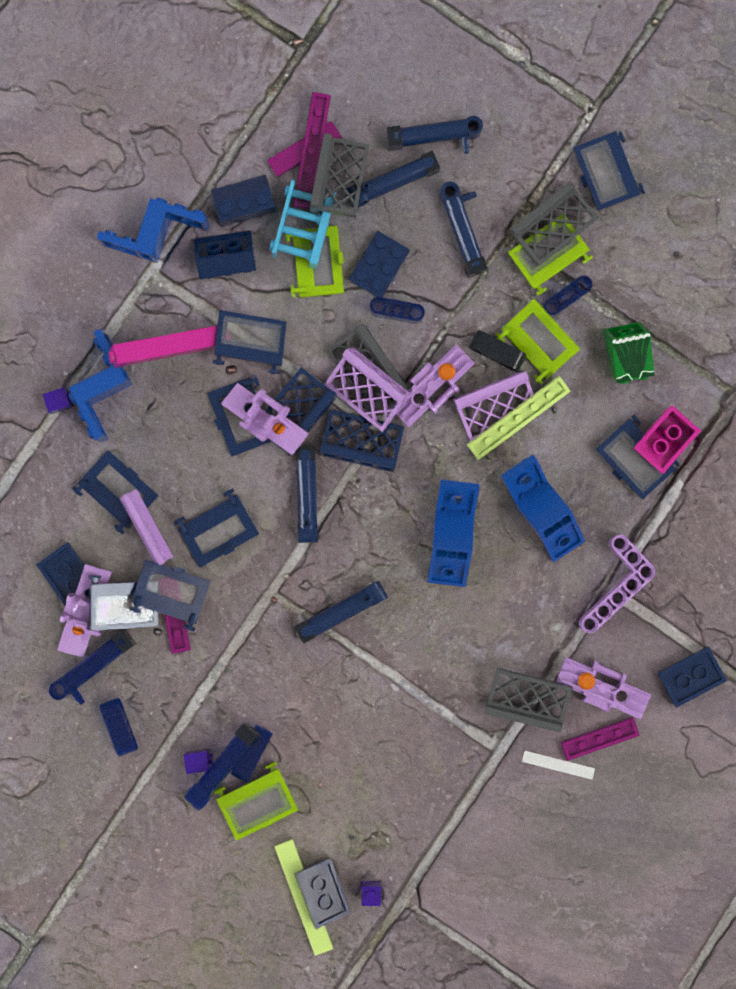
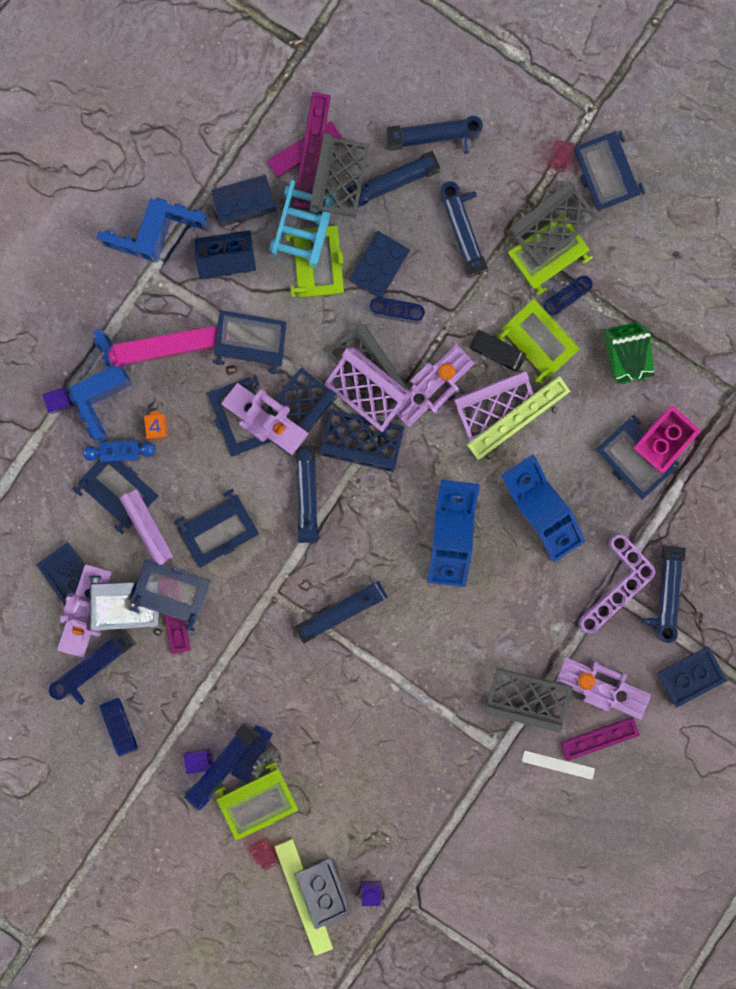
none -> blue plate [83,440,156,463]
none -> orange brick [144,411,168,440]
none -> clear pink brick [249,837,277,870]
none -> flat silver animal [251,747,280,779]
none -> clear pink brick [550,140,575,172]
none -> dark blue piece [642,546,686,643]

